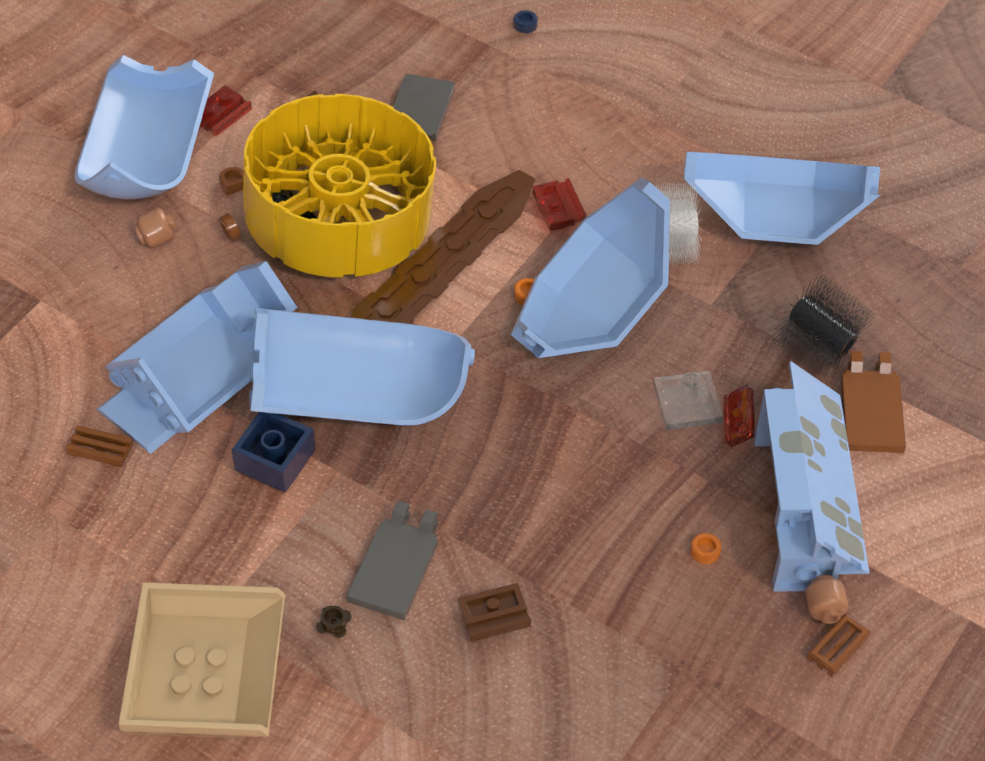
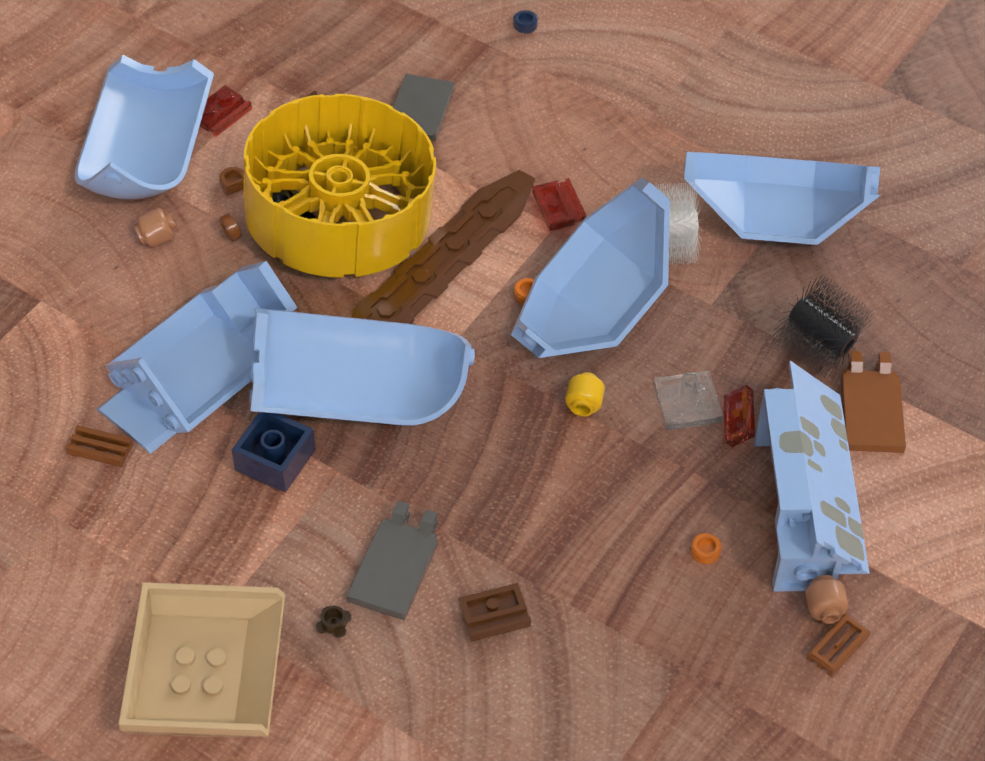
none -> yellow head [565,372,605,417]

